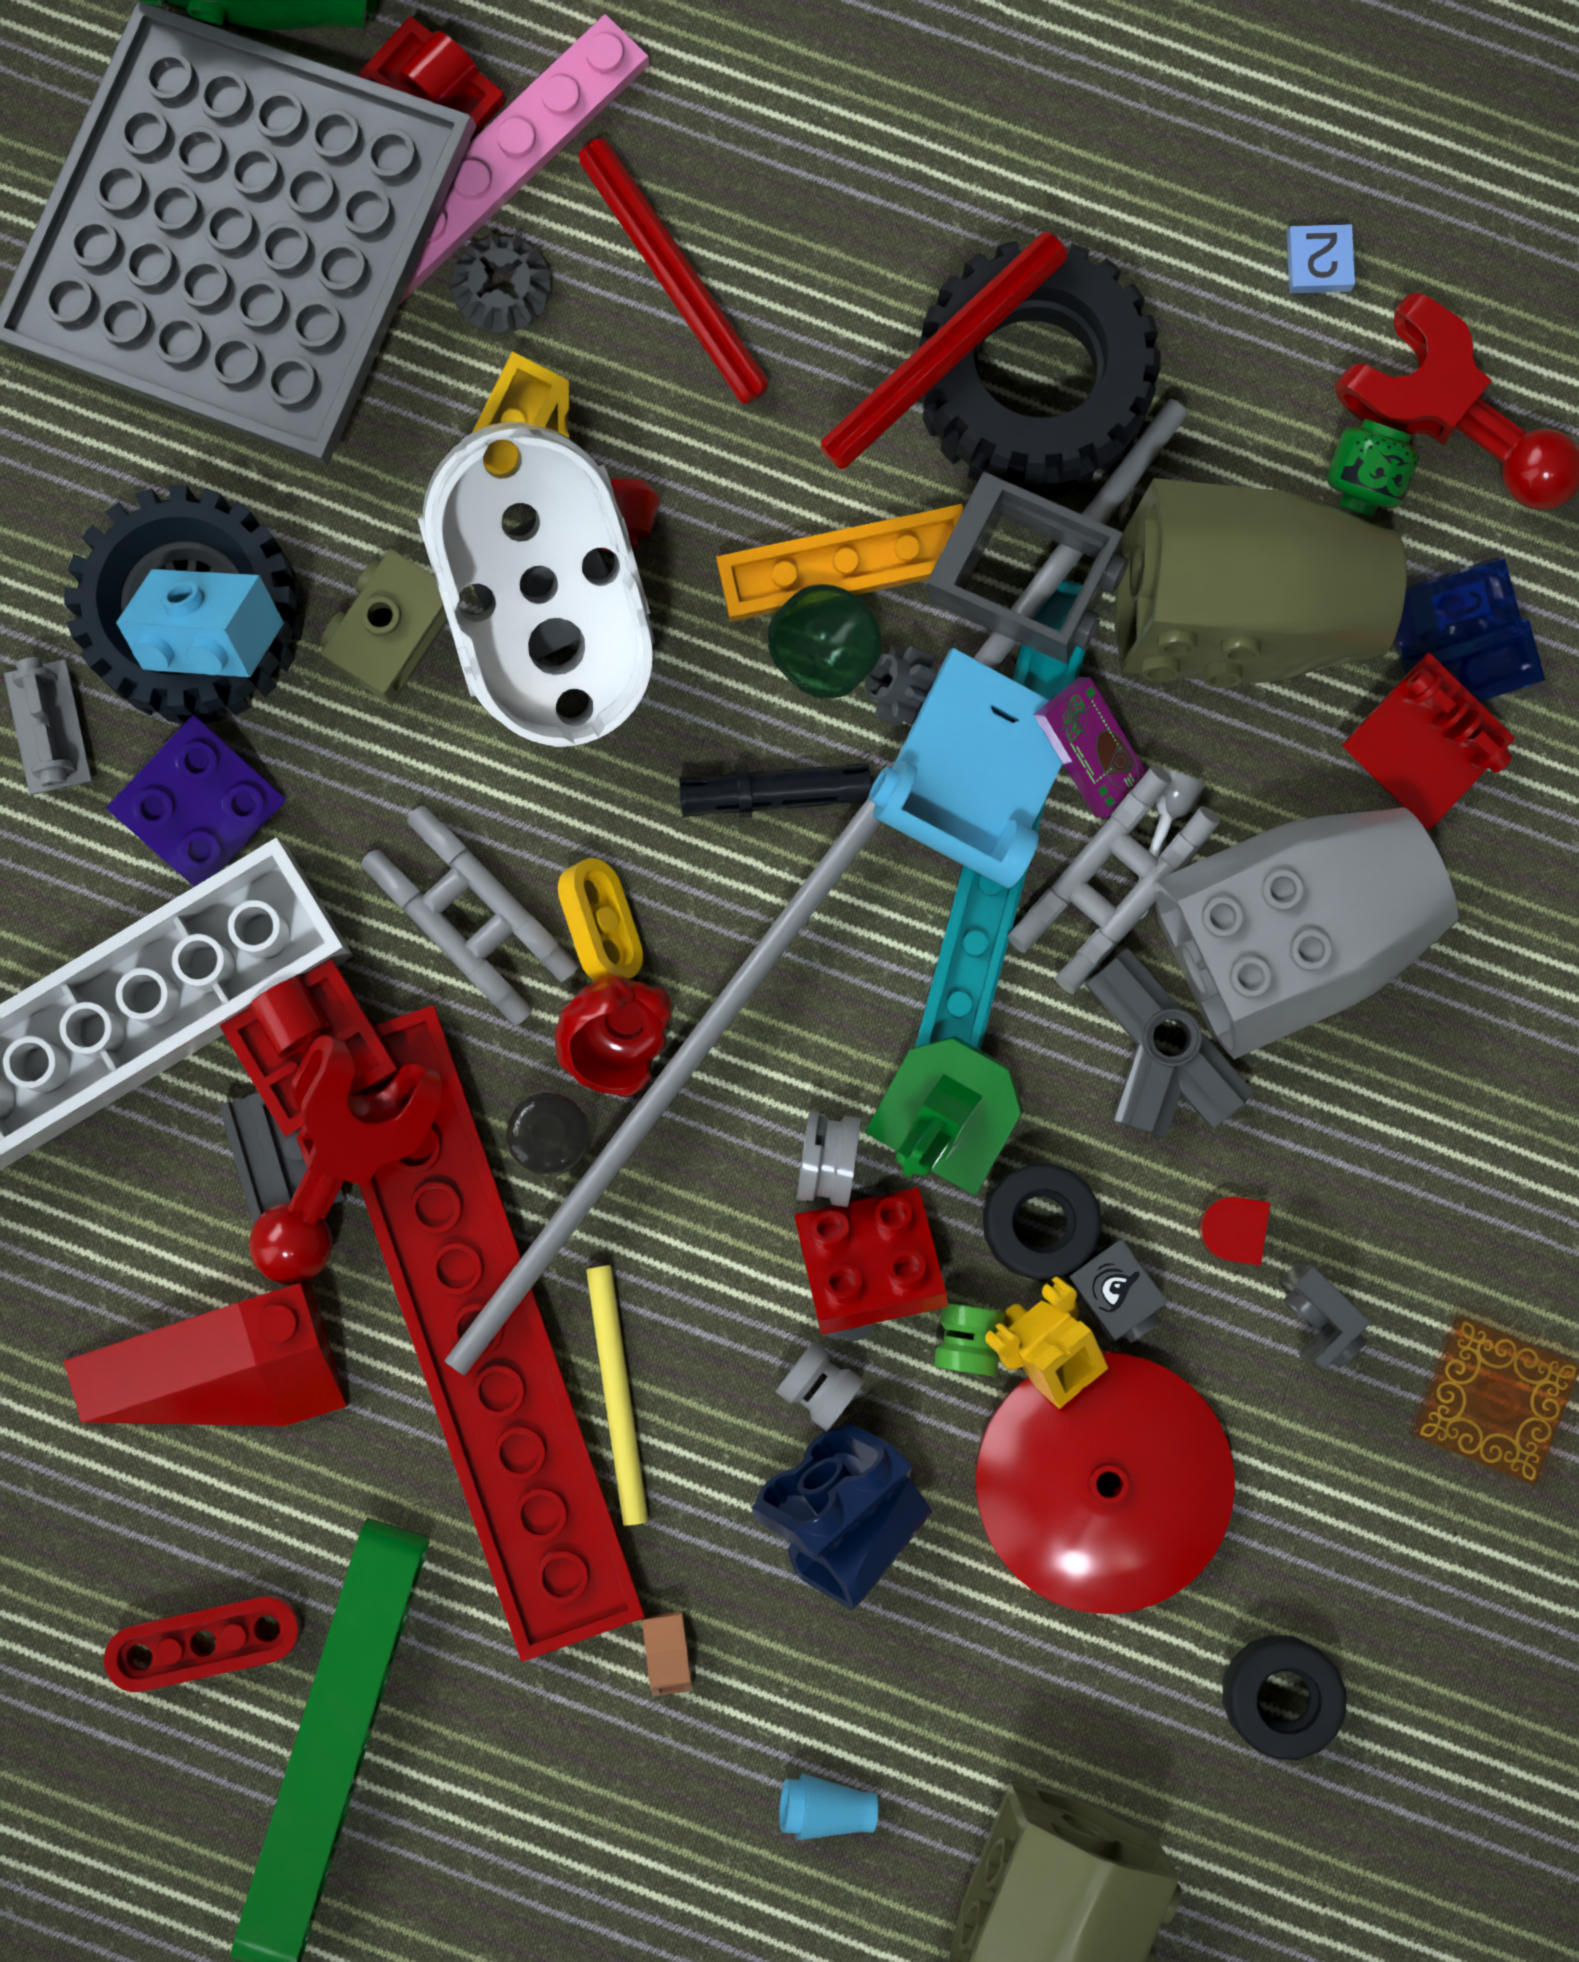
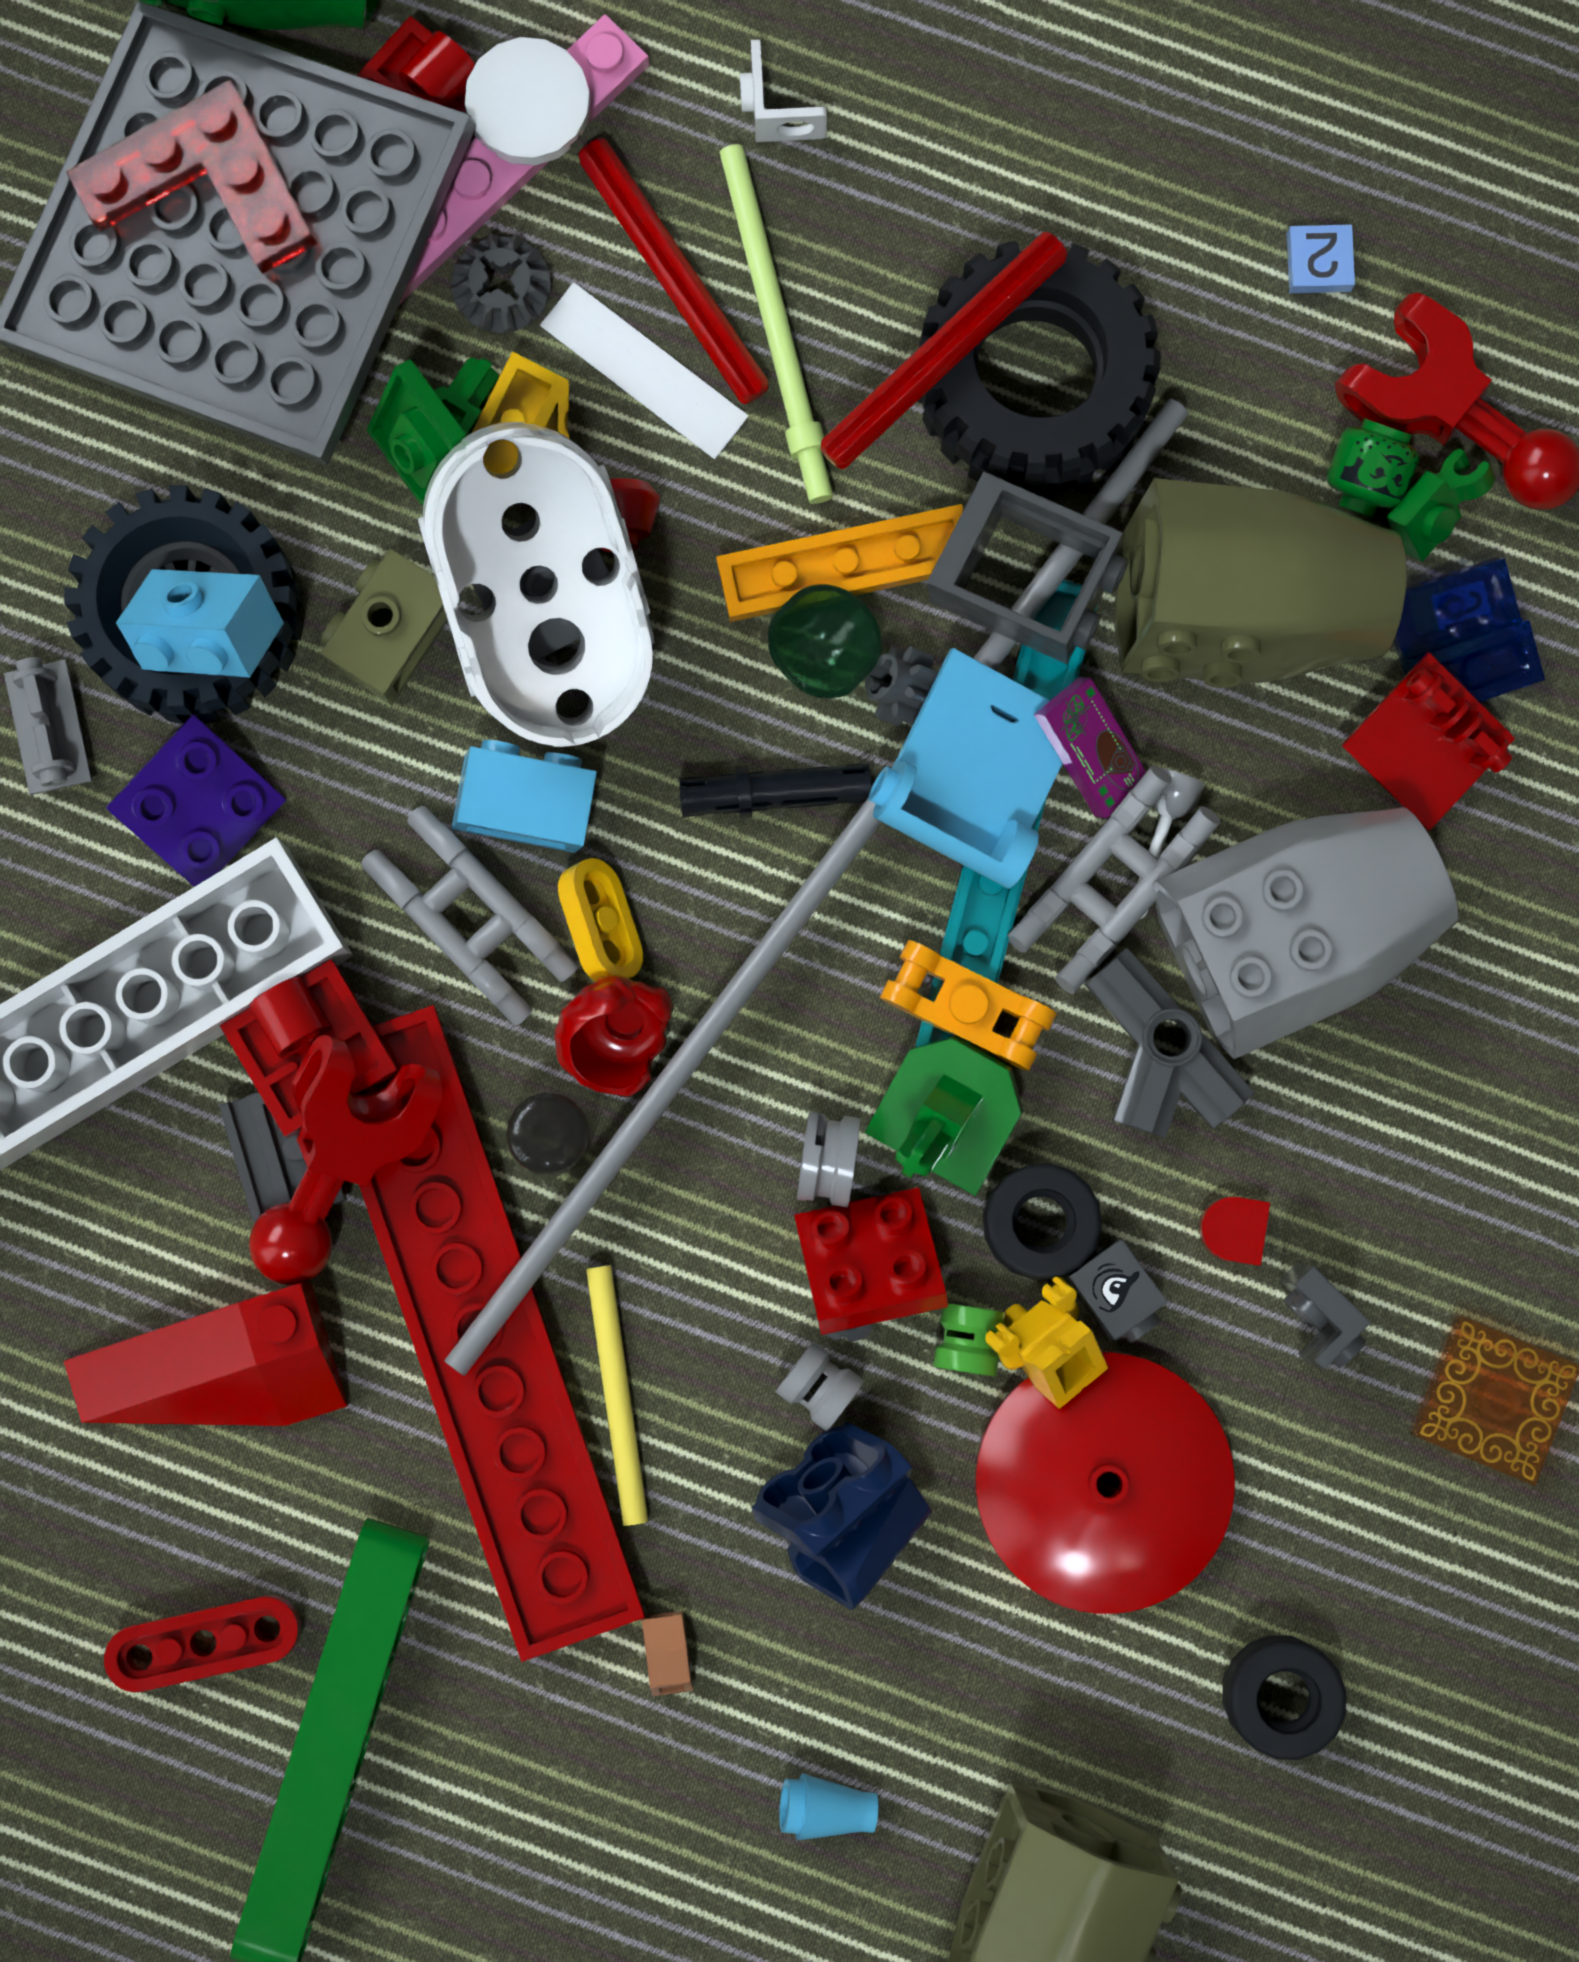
none -> clear red plate [66,80,318,274]
none -> green piece [366,357,498,505]
none -> medium azure brick [451,740,597,853]
none -> white tile [465,37,590,165]
none -> white sticker [540,282,748,460]
none -> yellowish green bar [719,144,833,504]
none -> white bracket [740,39,827,142]
none -> light orange plate [879,940,1057,1071]
none -> green plate [1387,449,1495,562]

